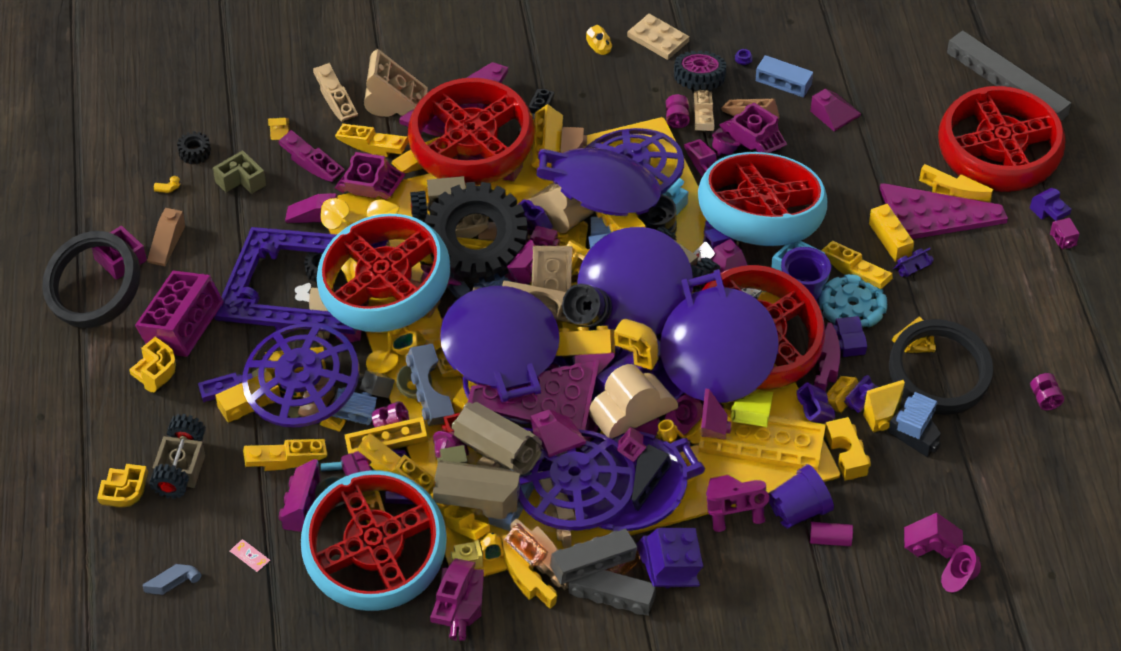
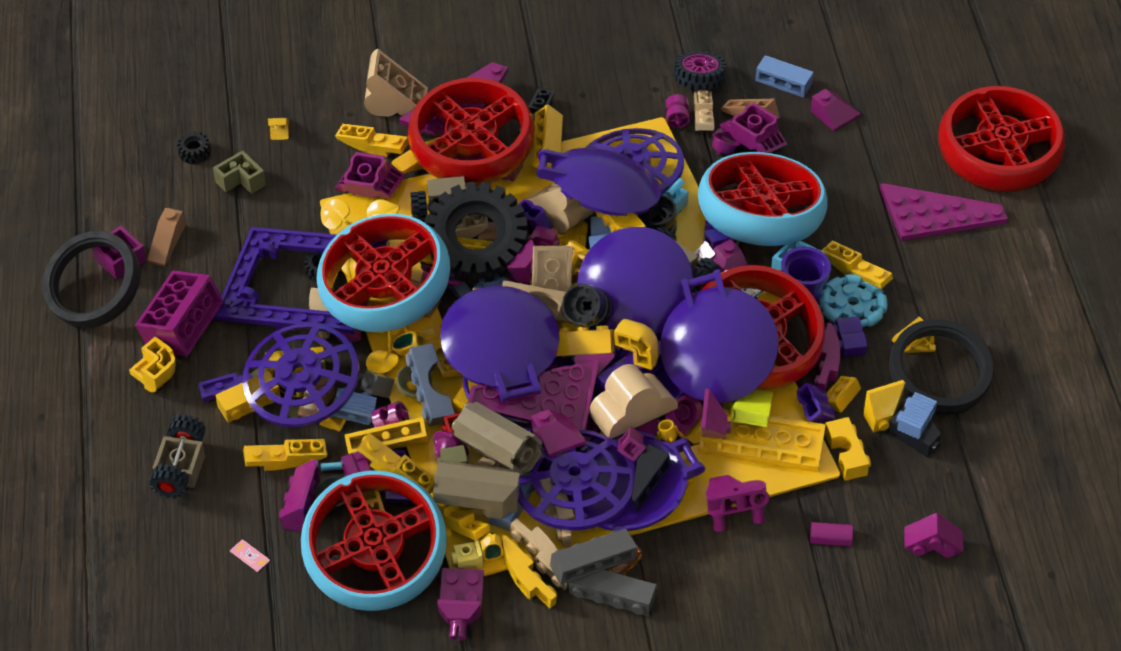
yellow brick [97,464,148,507] -> none
sand blue piece [143,564,202,595] -> none
yellow arm [154,176,181,193] -> none
magenta slope [279,130,345,182] -> none
magenta slope [285,193,338,223] -> none
white sticker [295,283,311,302] -> none
tan slope [313,63,358,122] -> none
magenta slope [430,558,475,626] -> none
clear orange brick [504,523,548,567] -> none
medium nougat slope [561,127,587,153] -> none
yellow rock [586,25,612,55] -> none
tan plate [627,14,689,60] -> none
dark purple piece [636,528,703,588] -> none
magenta slope [684,139,717,177] -> none
dark purple plate [735,49,752,65] -> none
dark purple piece [768,464,834,529] -> none
dark purple hips [844,375,878,413] -> none
yellow brick [869,204,914,262] -> none
dark purple hinge [893,248,934,277] -> none
yellow slope [919,164,993,203] -> none
magenta piece [941,545,981,593] -> none
dark grey brick [947,31,1071,121] -> none
dark purple brick [1030,188,1071,221] -> none
magenta wheel [1030,373,1064,411] -> none
magenta window [1050,218,1080,249] -> none

